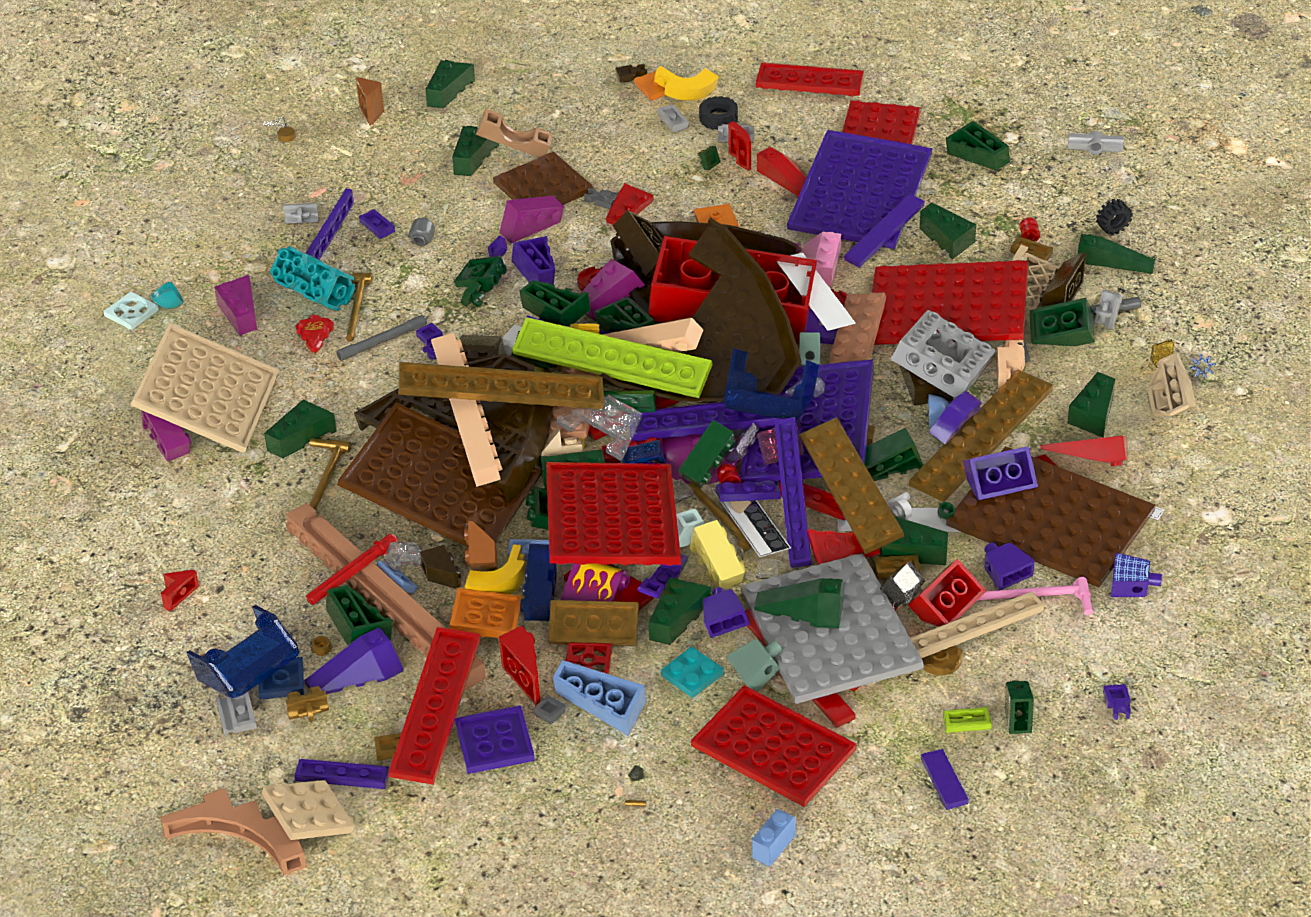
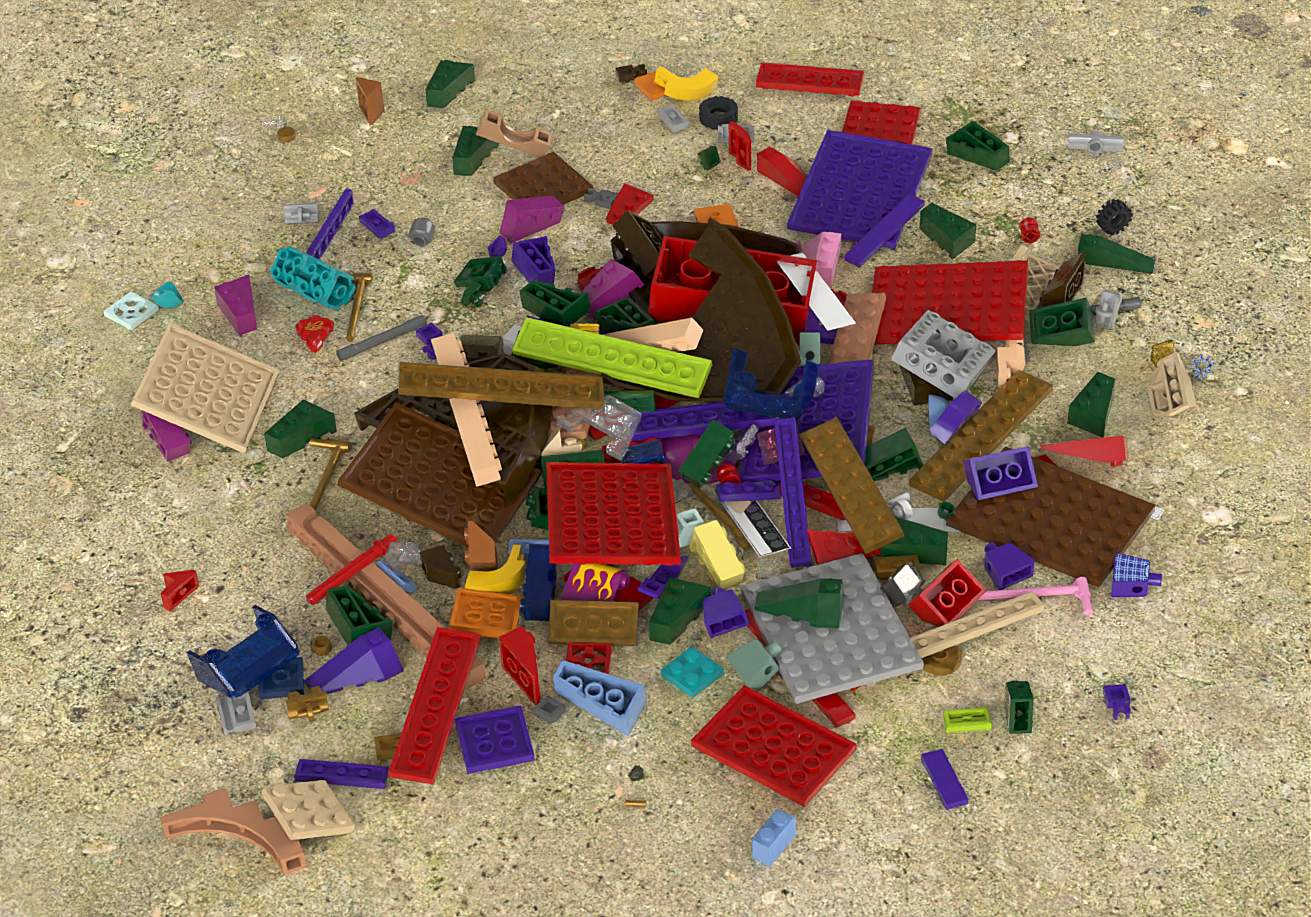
pearl gold plate [1010,237,1053,261] -> none

